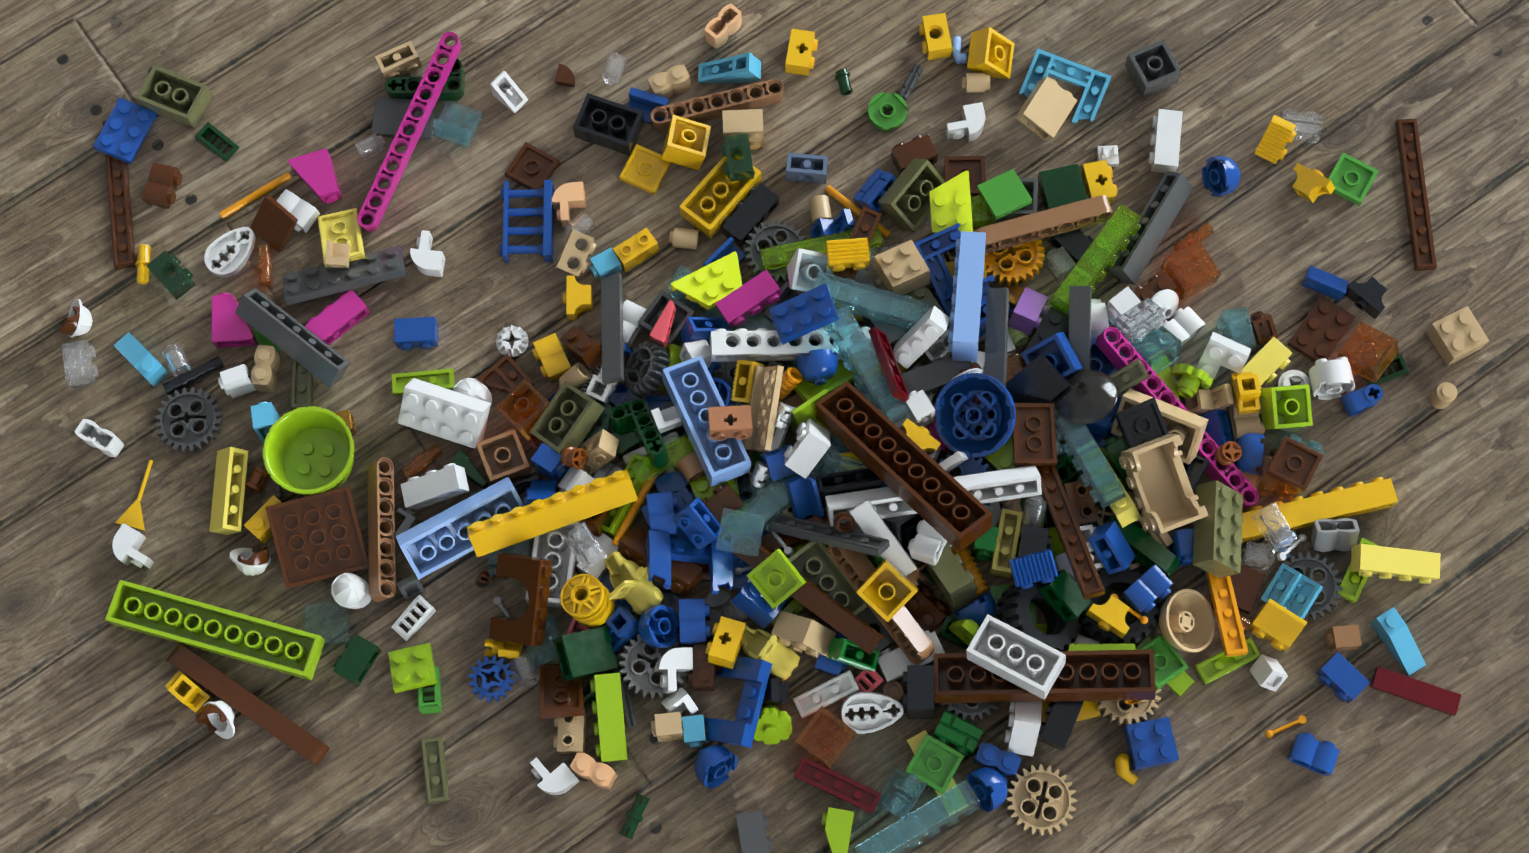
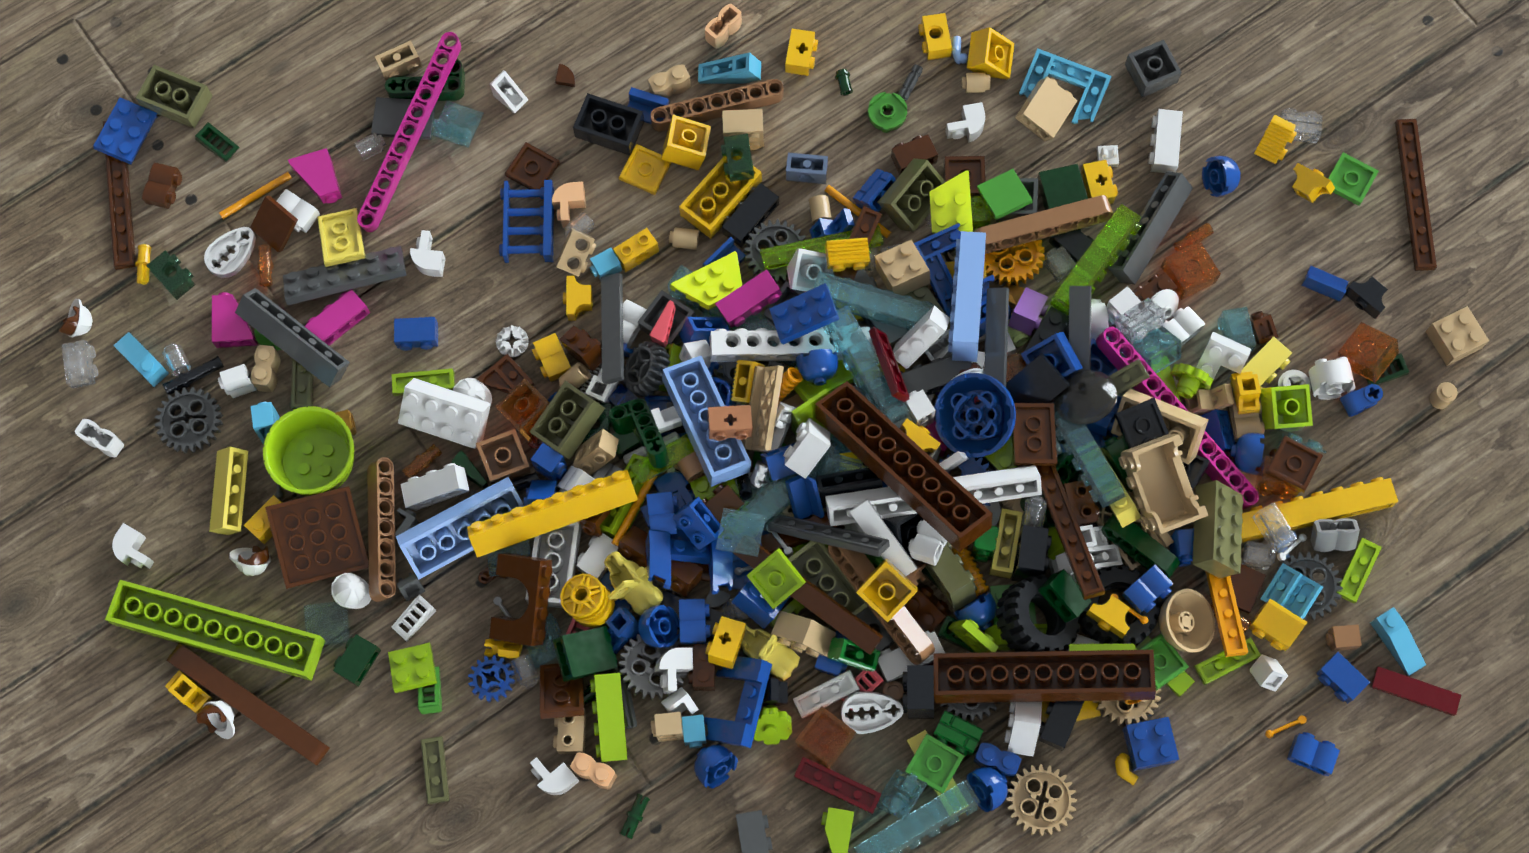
yellow piece [115,460,153,531] -> none
dark orange bush [245,466,270,493] -> none
tan panel [325,240,350,268] -> none
dark orange wheel [561,446,588,469] -> none
clear brick [562,522,607,572] -> none
clear brick [601,53,627,85] -> none
reddish brown plate [833,512,855,533] -> none
white brick [966,614,1066,700] -> none
blue brick [1008,549,1058,589] -> none
blue brick [1088,521,1135,575] -> none
dark orange wheel [1215,441,1242,466] -> none
reddish brown plate [1287,295,1355,362] -> none
light yellow brick [1351,544,1441,584] -> none

